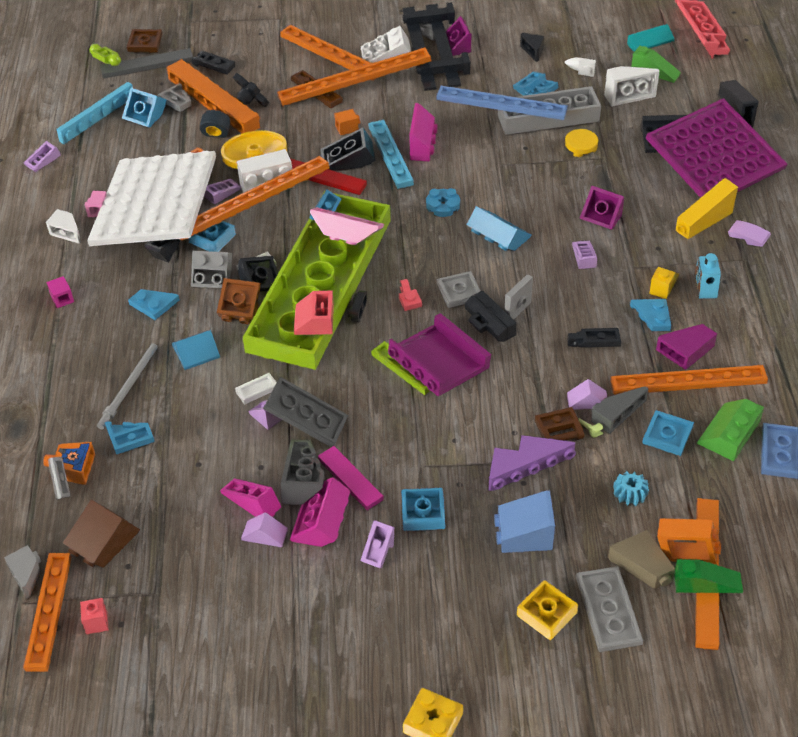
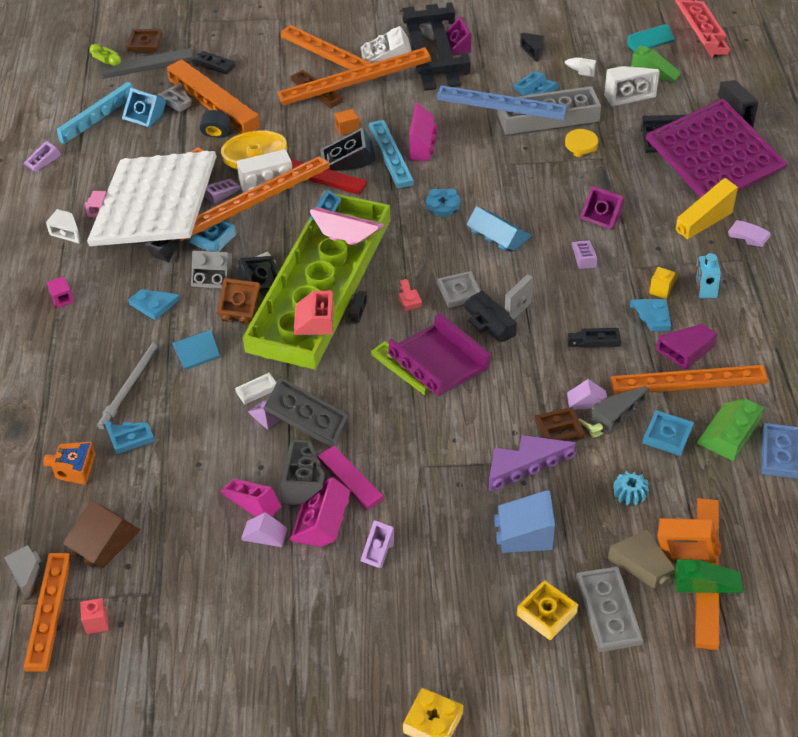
light grey slope [48,457,70,499] -> none
black plant [232,73,269,107] -> none
dark azure brick [401,488,445,531] -> none

